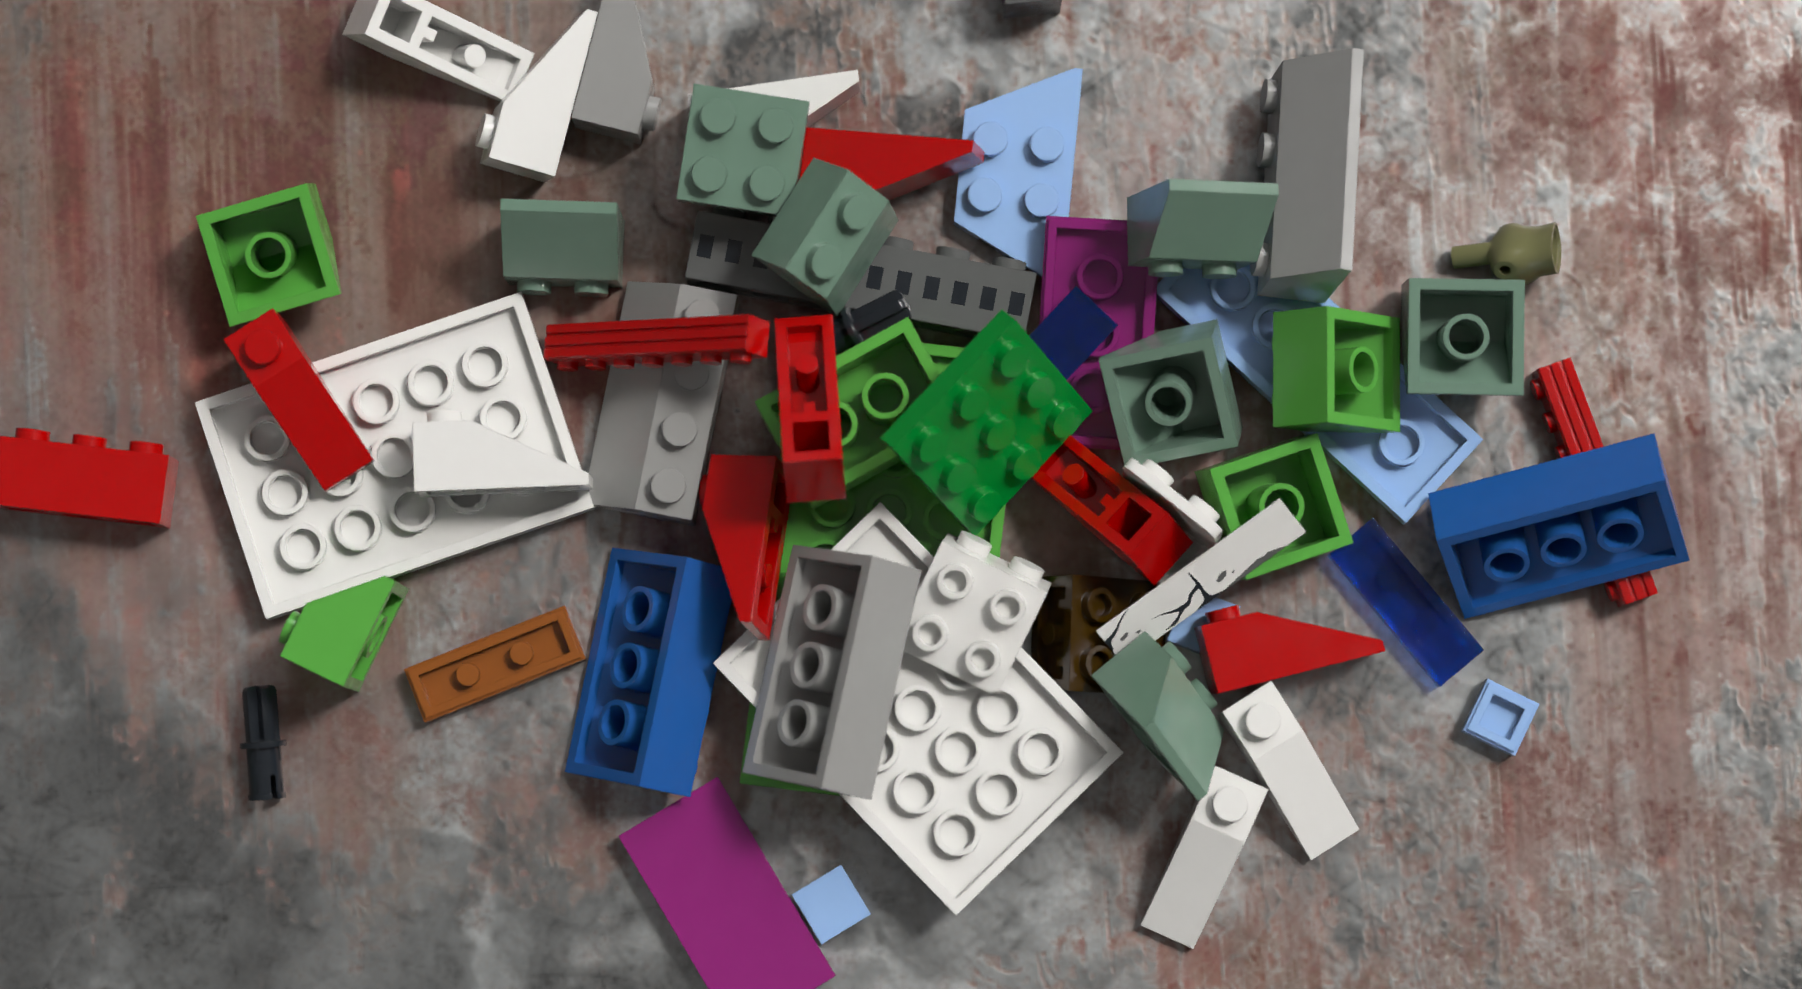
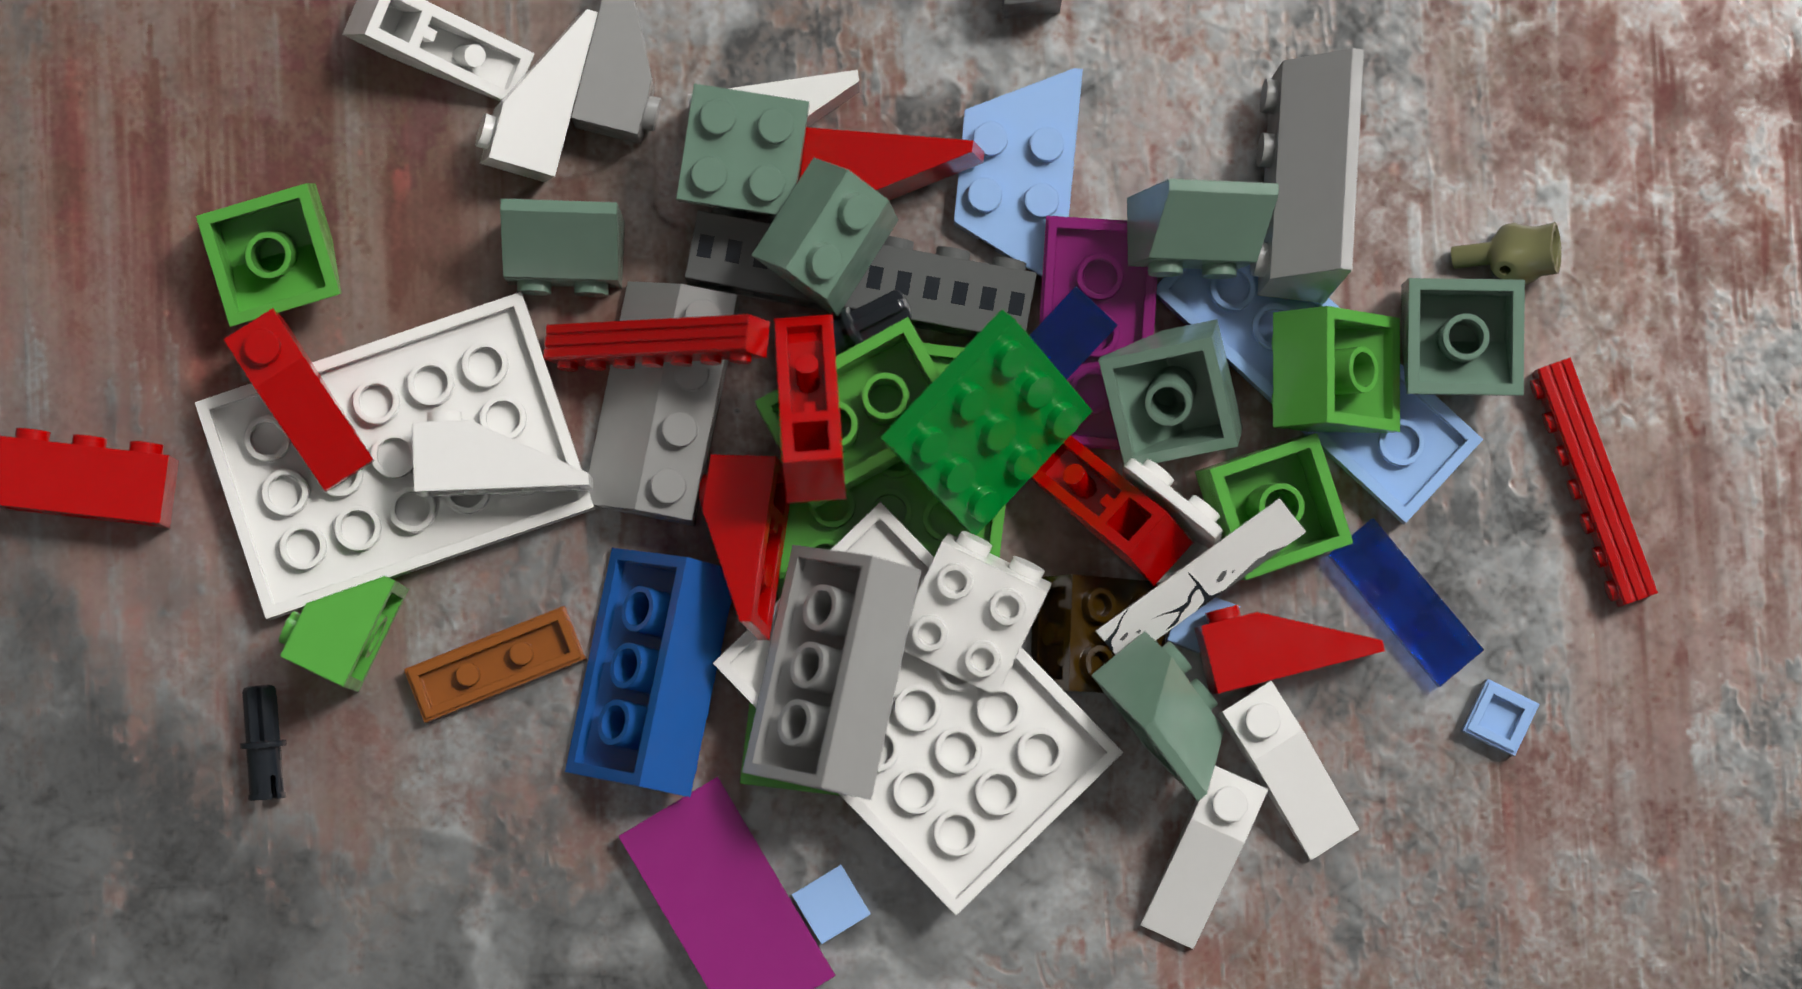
blue slope [1428,433,1690,619] -> none

